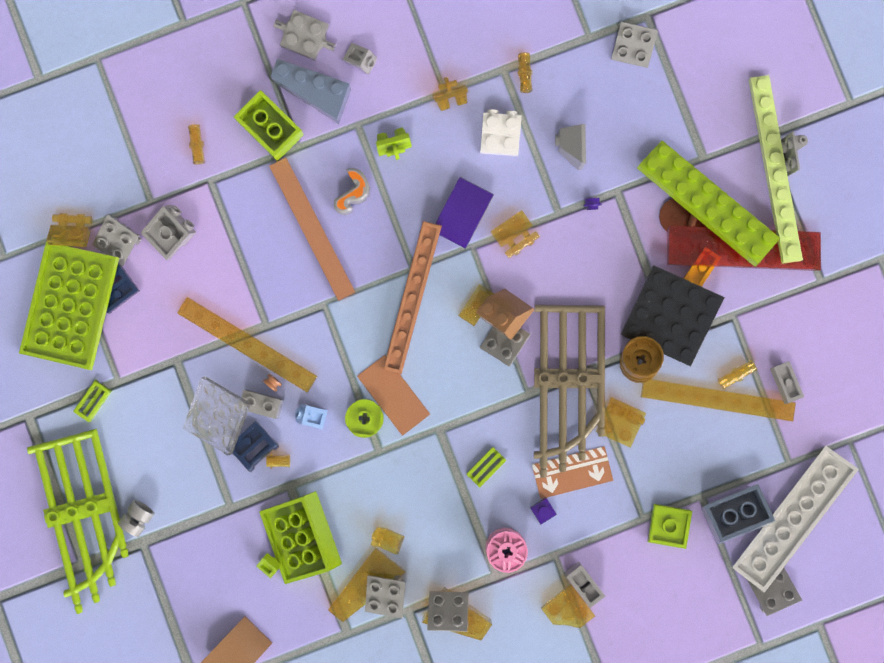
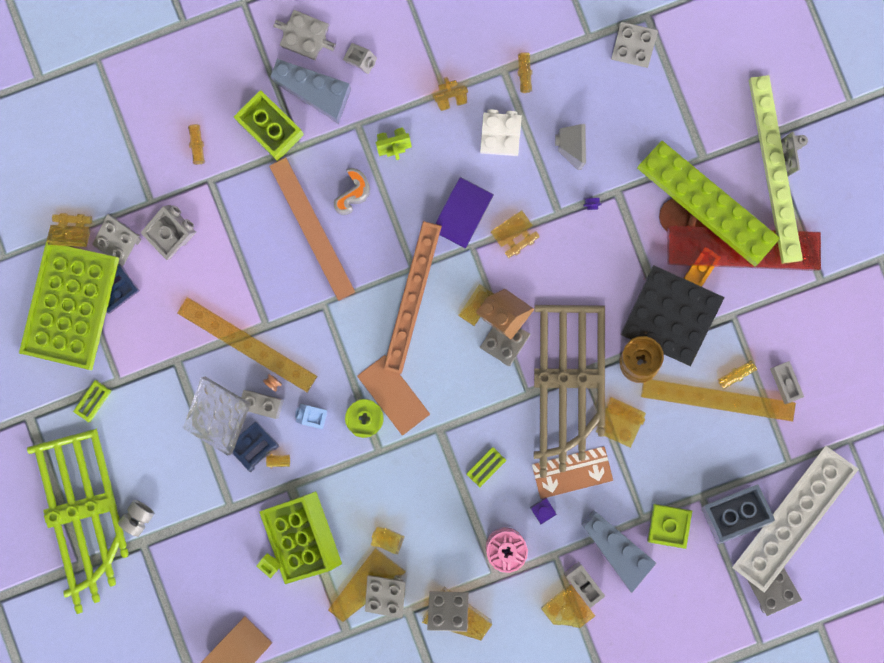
none -> sand blue wedge [581,510,656,593]

